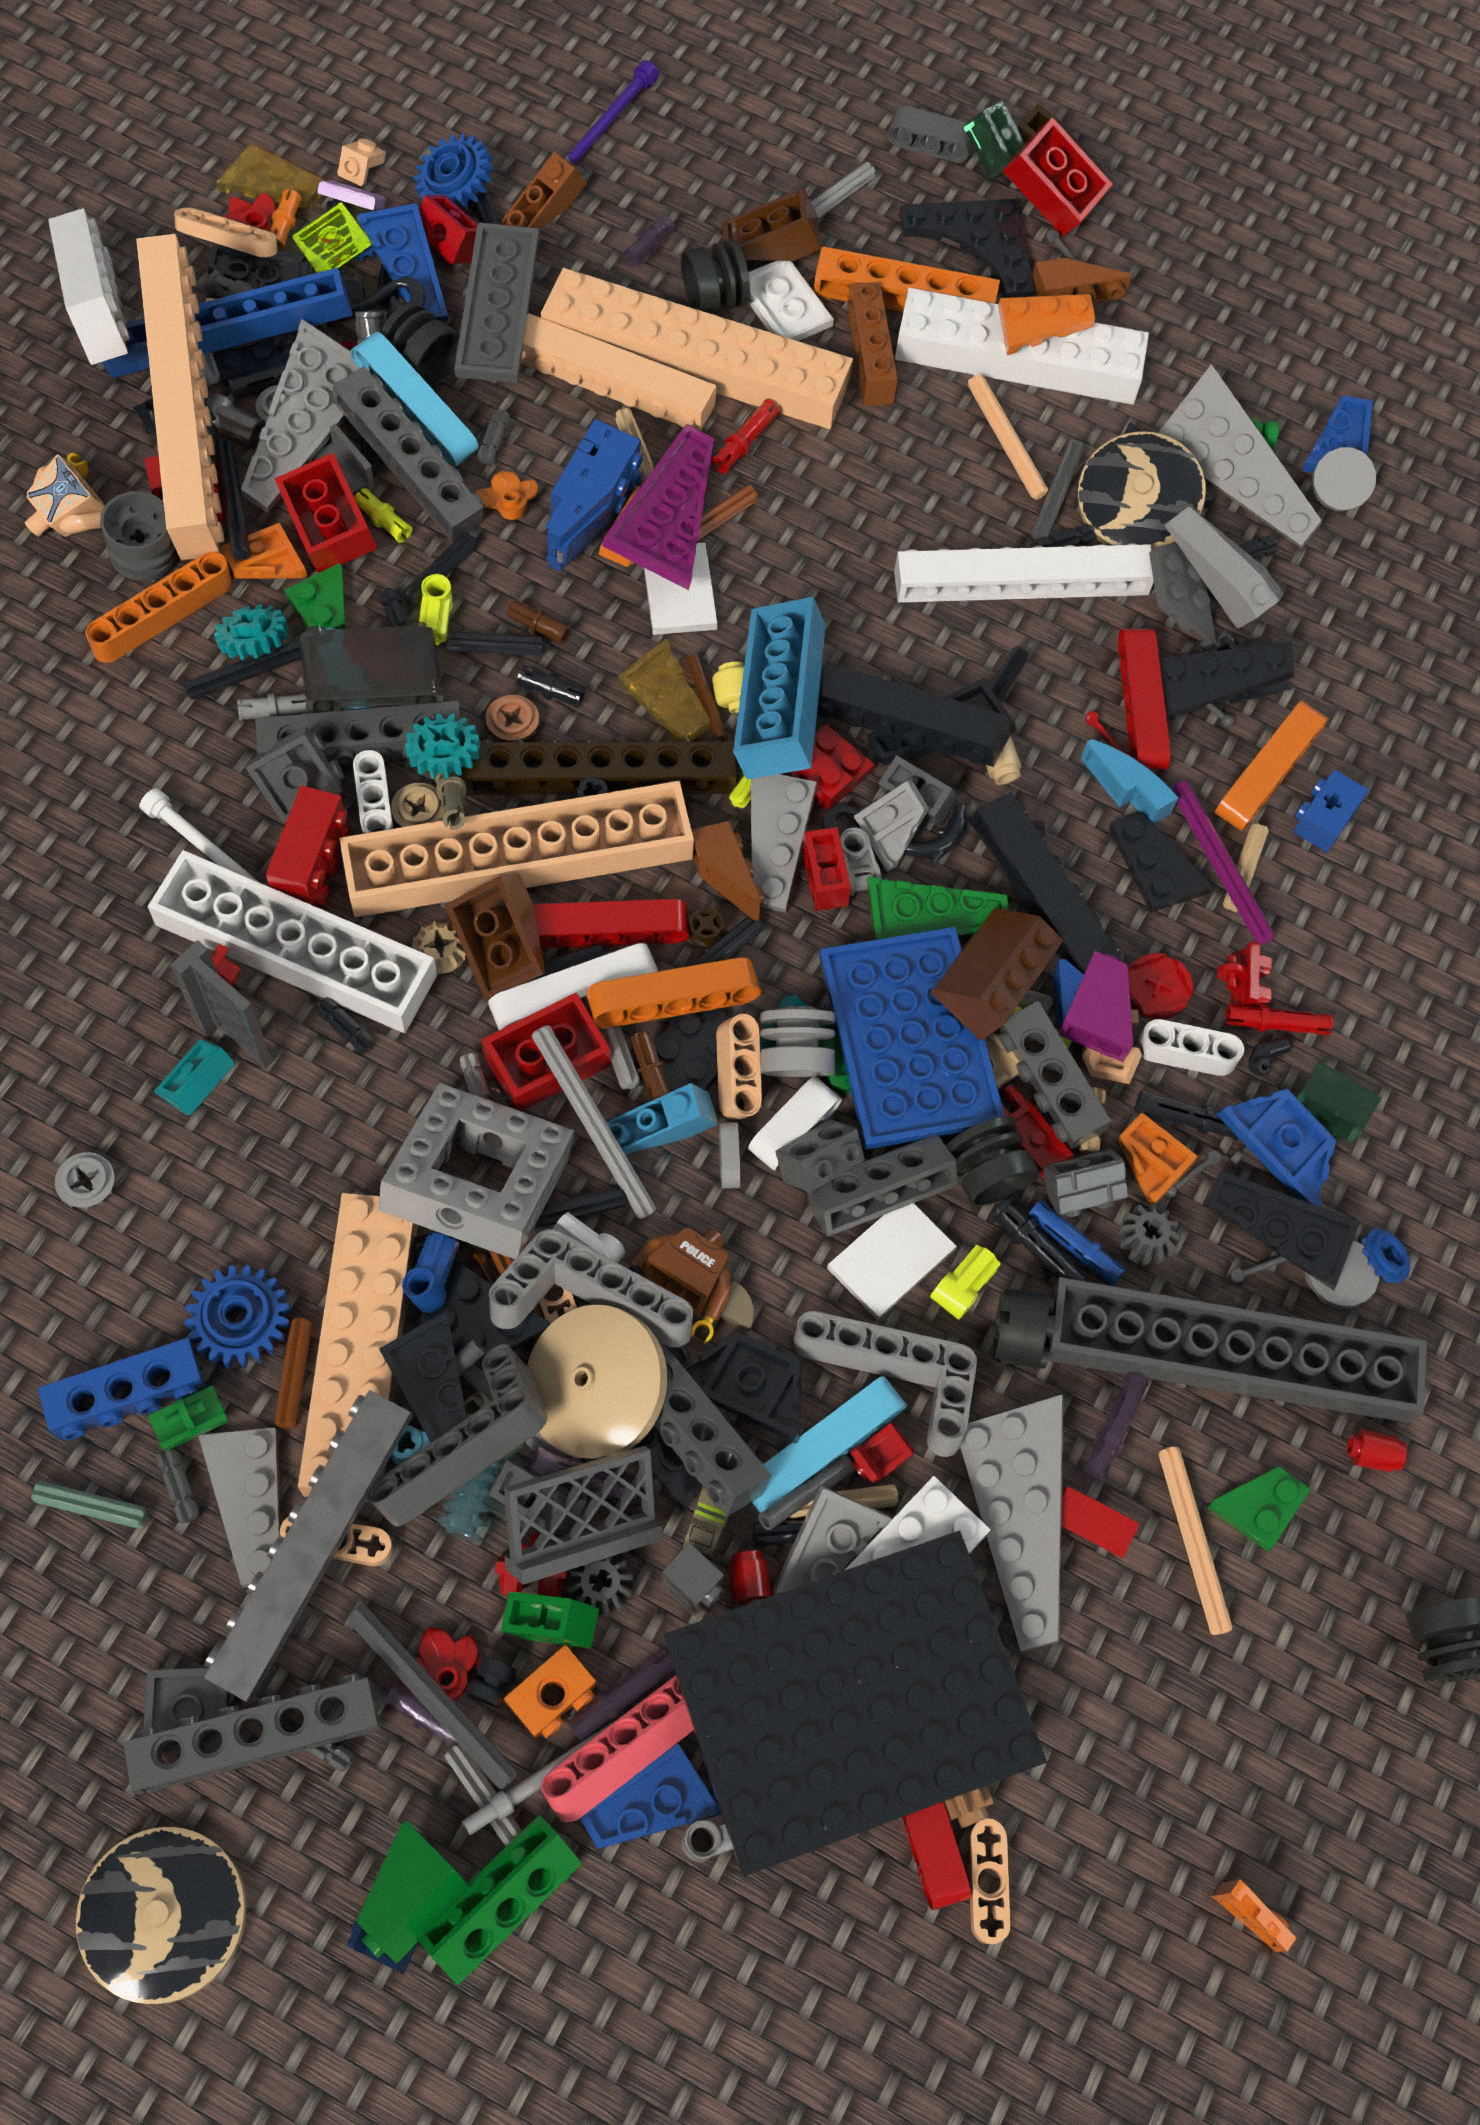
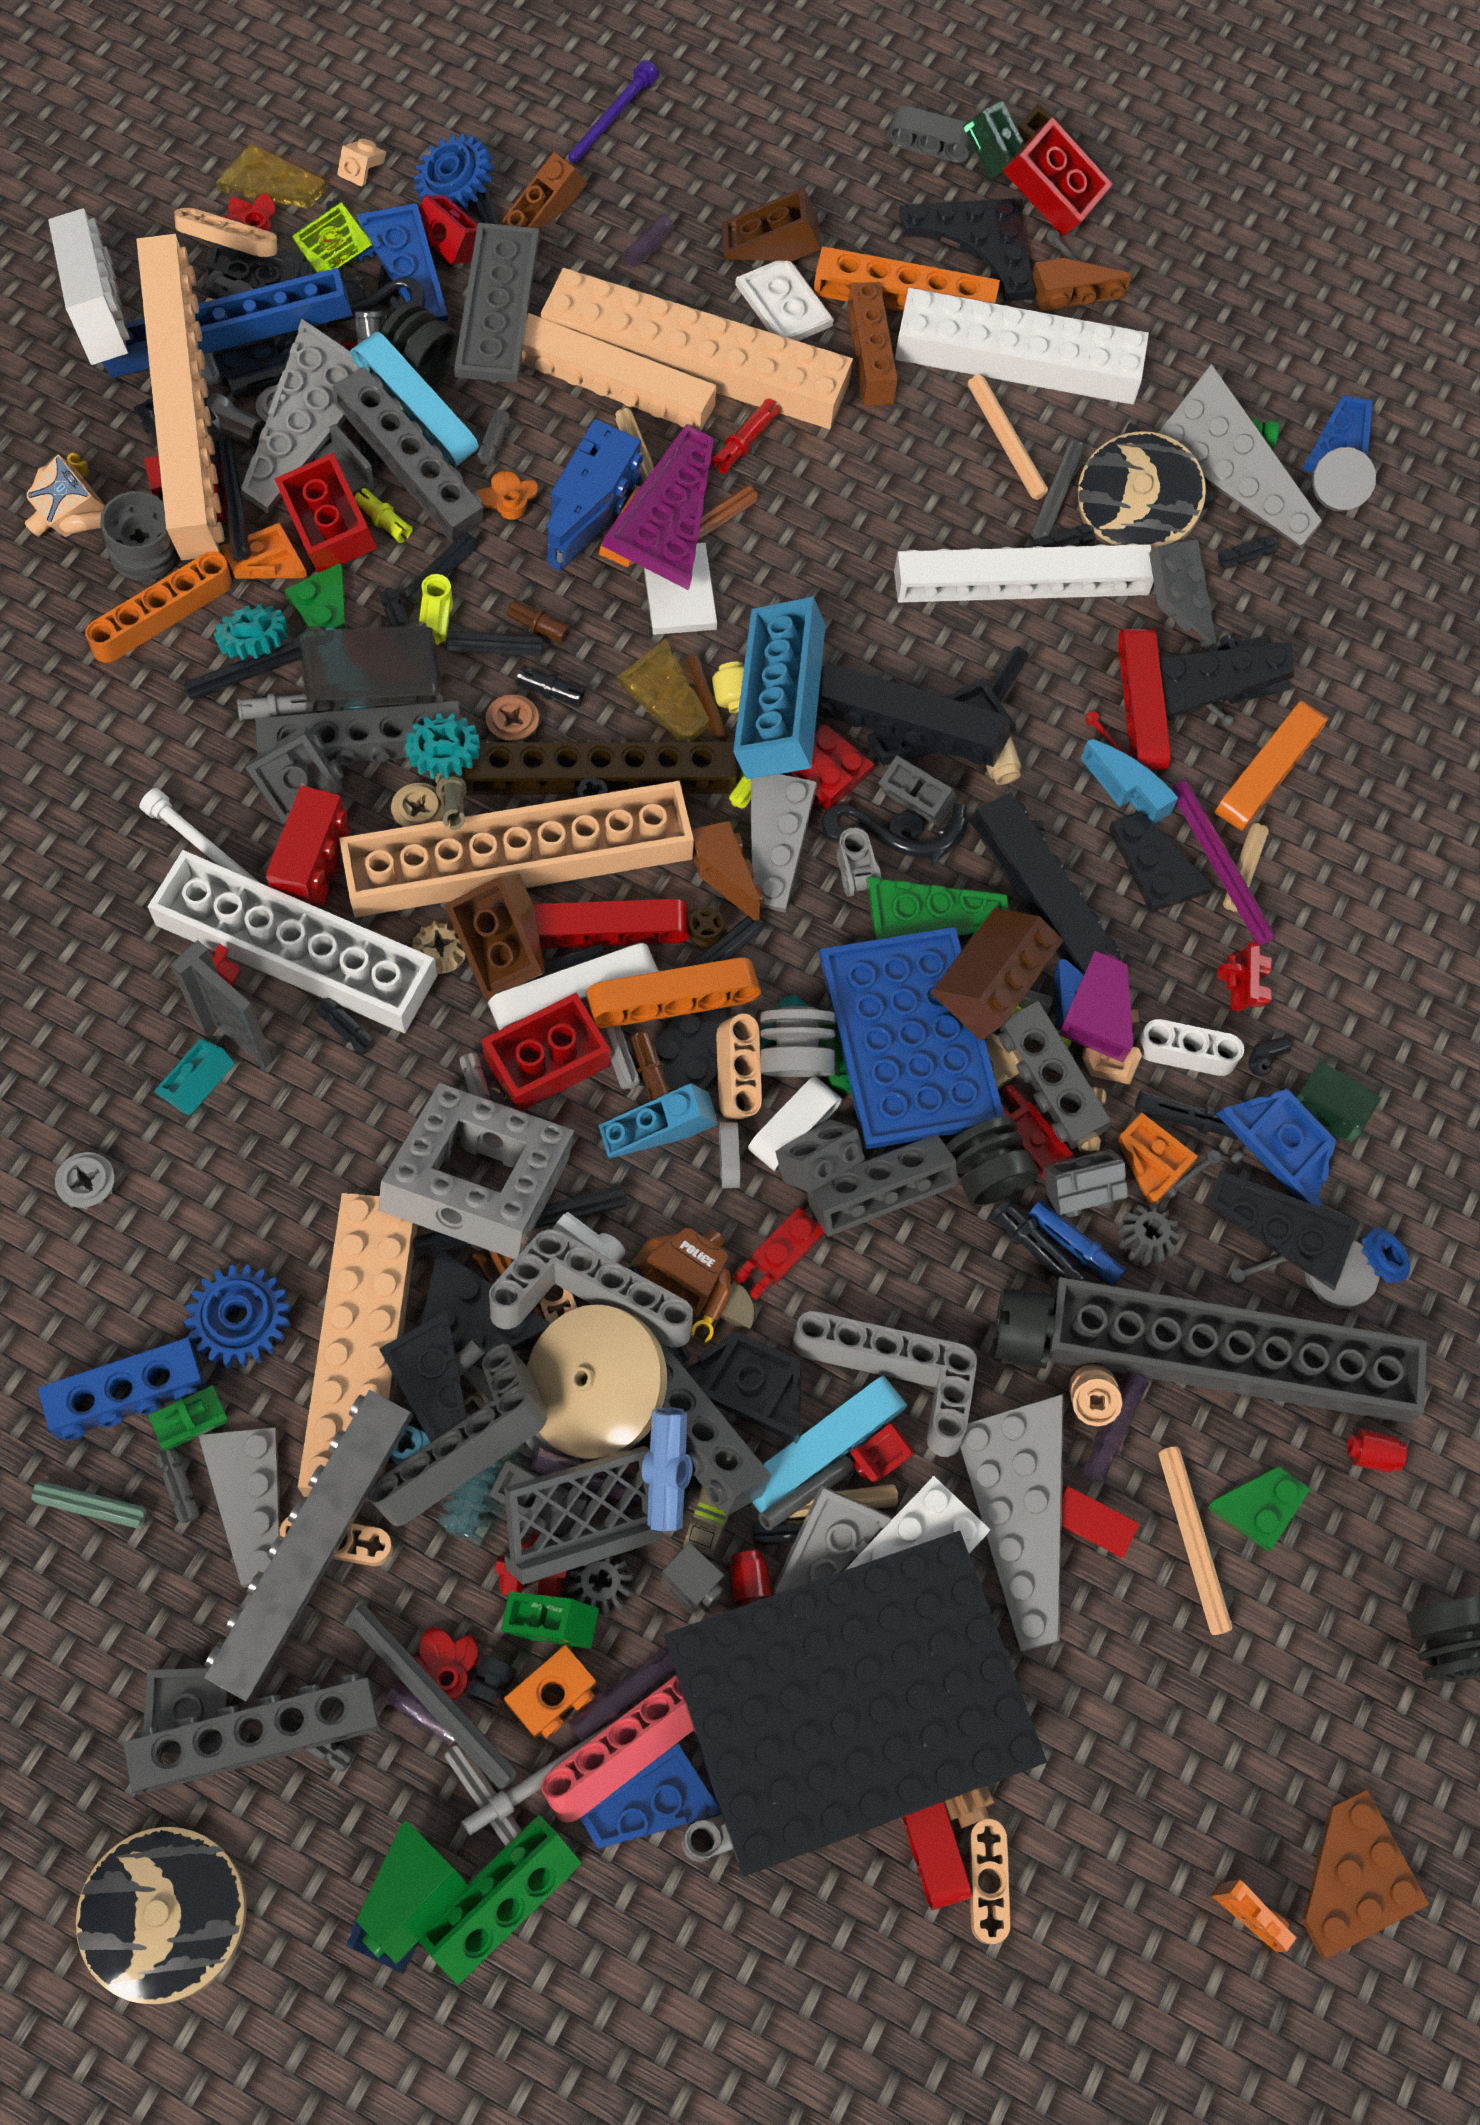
orange pin [269,189,302,251] -> none
dark orange axle [274,1317,312,1429] -> none
tile [317,180,386,211] -> none
white beam [353,750,394,834] -> none
blue piece [402,1232,460,1313] -> none
light grey axle [532,1025,656,1219] -> none
pearl dark grey wheel [680,239,750,314] -> none
red brick [802,827,851,911] -> none
light grey axle [811,162,876,218] -> none
white tile [827,1203,957,1321] -> none
light grey wing [854,779,929,872] -> none
neon yellow piece [930,1245,1001,1320] -> none
orange wing [998,294,1095,356] -> none
red tile [1128,953,1194,1019] -> none
light grey wedge [1164,506,1284,629] -> none
red pin [1225,1004,1333,1036] -> none
blue brick [1293,769,1369,853] -> none
none -> medium blue piece [642,1407,693,1532]
none -> red hinge [733,1207,825,1300]
none -> light nougat wheel [1069,1364,1122,1426]
none -> dark orange plate [1302,1790,1430,1960]

